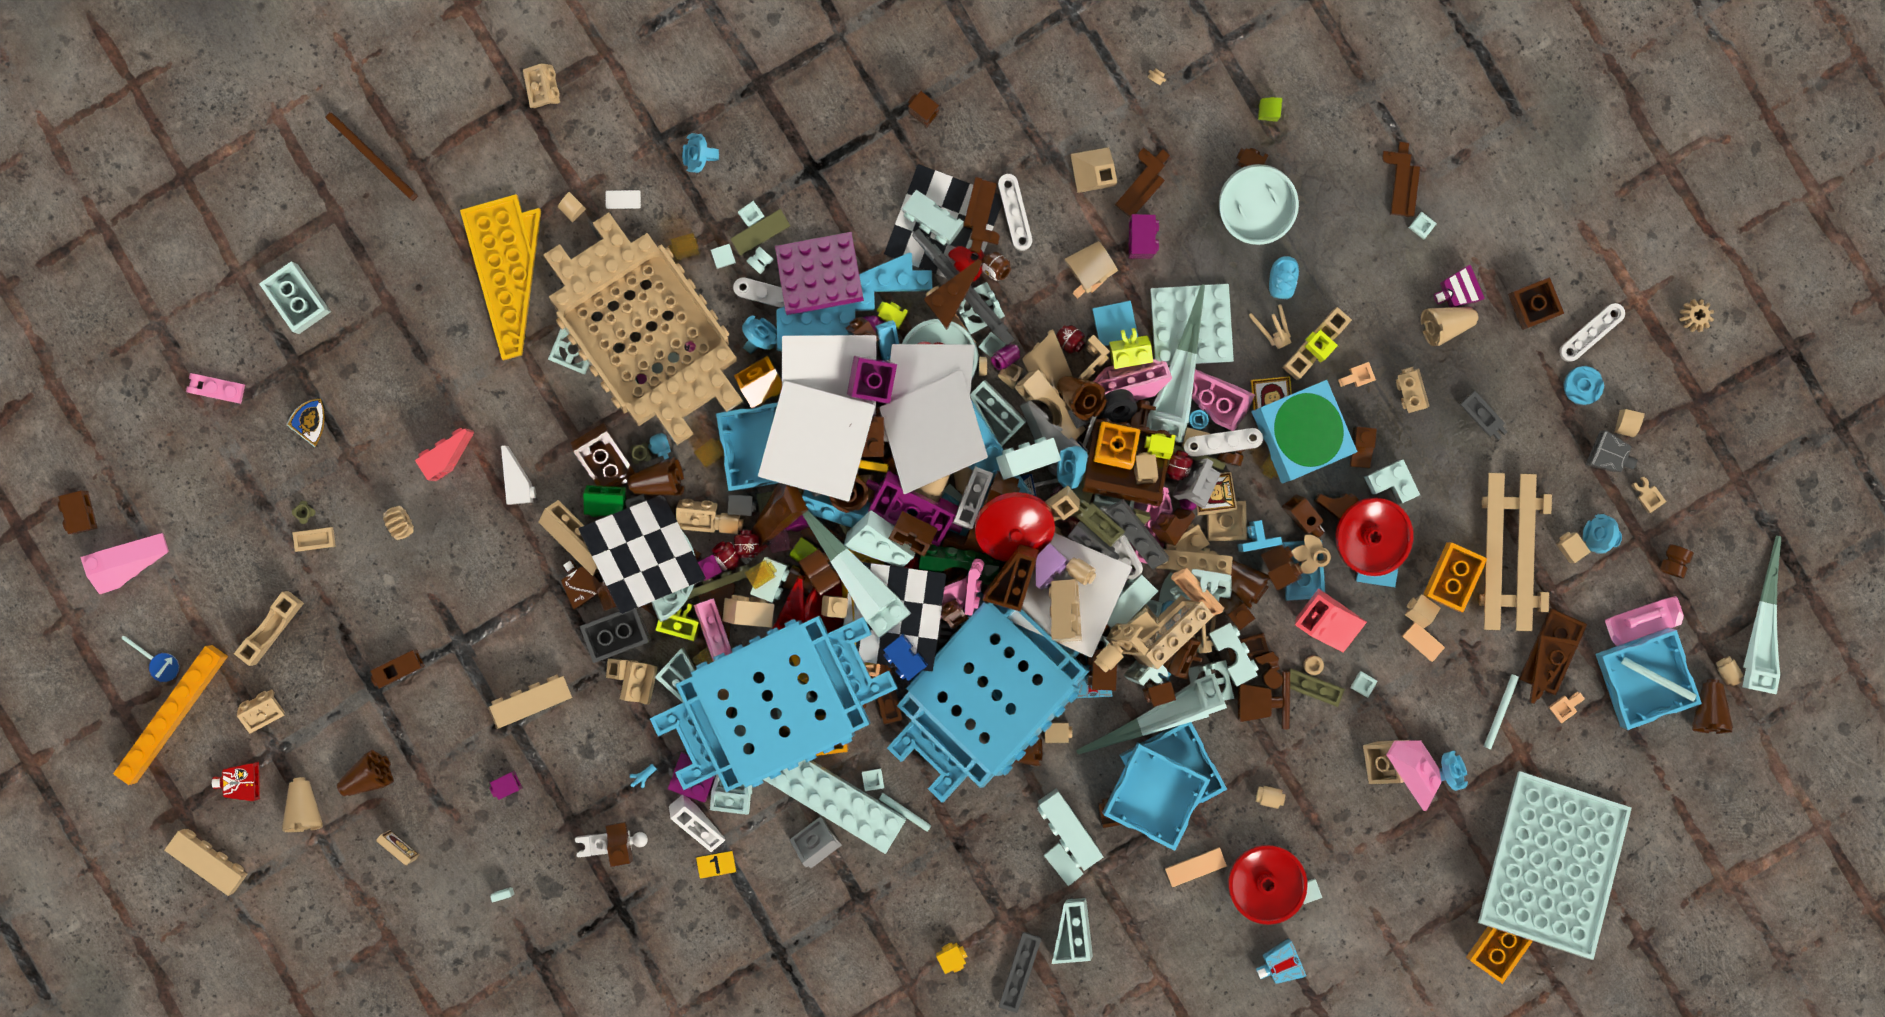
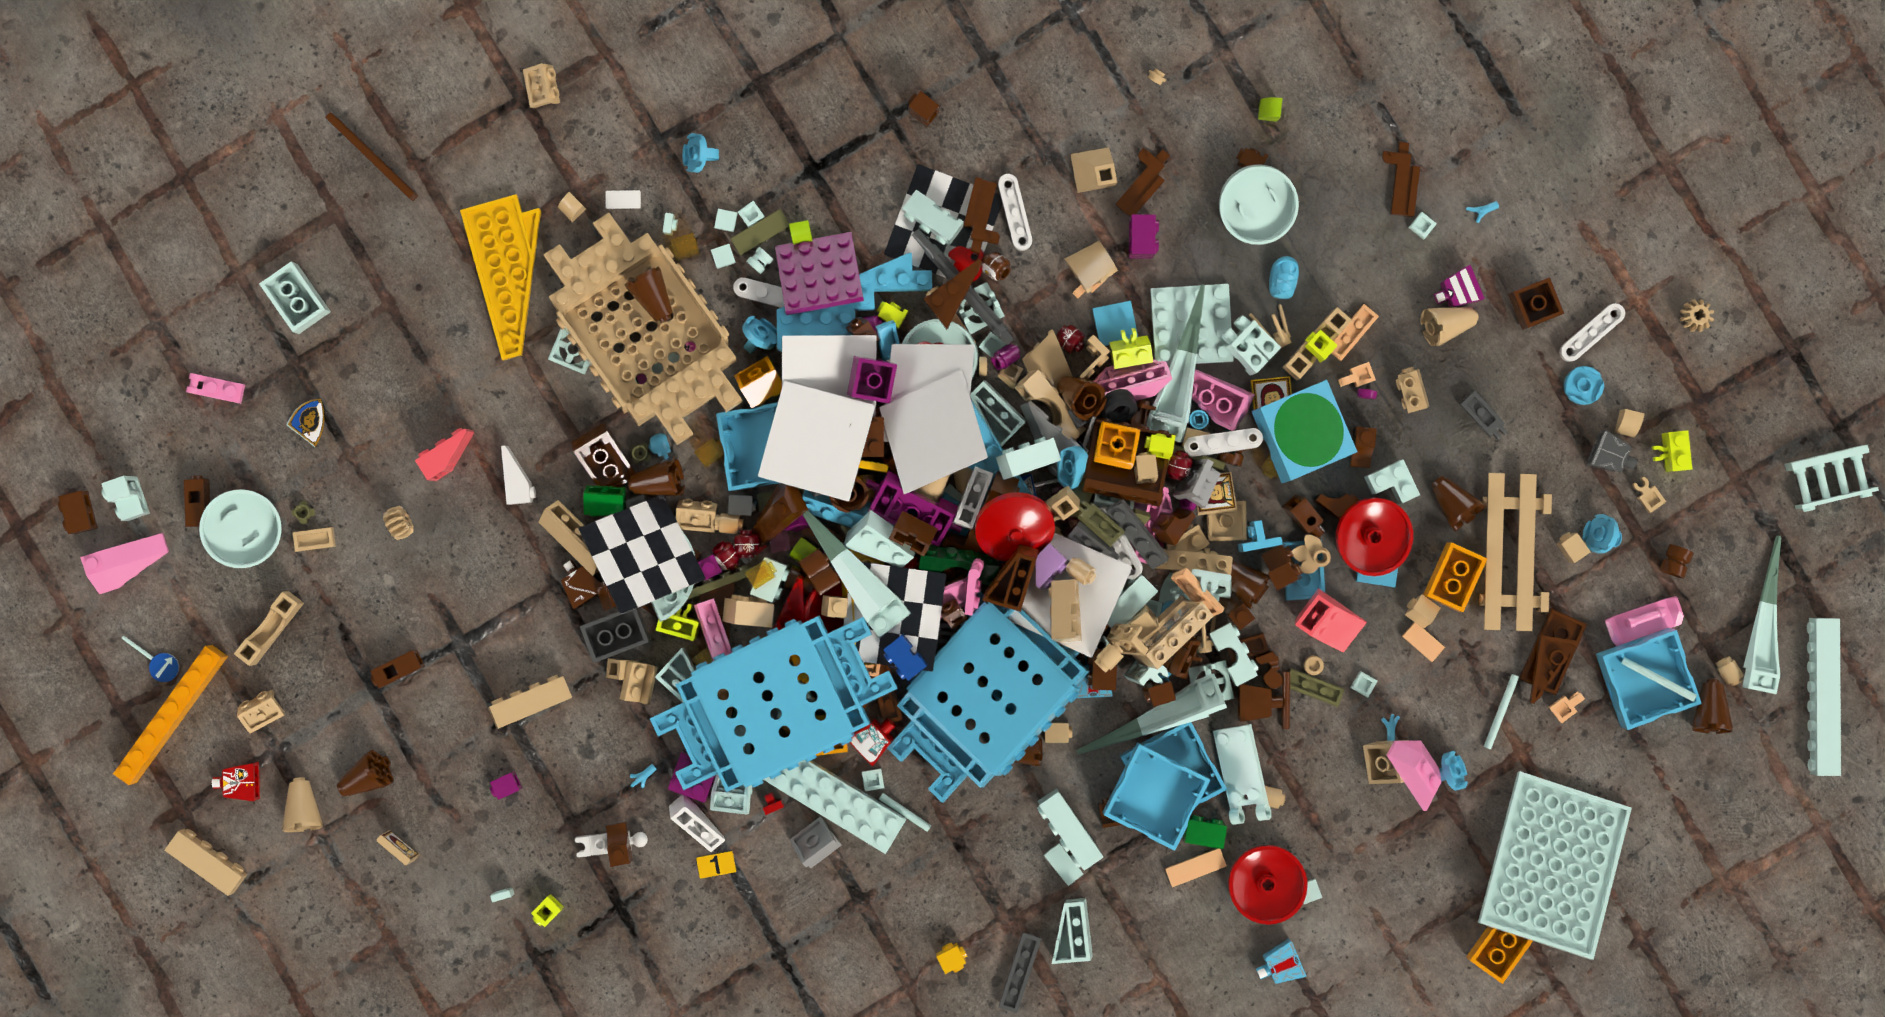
none -> light aqua brick [101,476,150,521]
none -> reddish brown brick [184,475,210,527]
none -> light aqua brick [199,489,282,568]
none -> neon yellow brick [531,894,564,927]
none -> reddish brown cone [625,266,673,324]
none -> light aqua plate [663,213,678,236]
none -> light aqua tile [714,209,738,232]
none -> red tile [763,792,785,815]
none -> lime brick [789,220,813,245]
none -> torso [849,718,896,766]
none -> green brick [1183,815,1227,849]
none -> light aqua hinge [1213,724,1271,825]
none -> light aqua hips [1221,315,1281,375]
none -> light nougat tile [1331,304,1379,361]
none -> magenta tile [1357,389,1377,400]
none -> medium azure bar [1381,714,1400,741]
none -> reddish brown cone [1431,476,1486,532]
none -> medium azure bar [1466,201,1499,223]
none -> neon yellow brick [1652,430,1692,472]
none -> light aqua fence [1785,445,1879,512]
none -> light aqua brick [1807,618,1841,776]

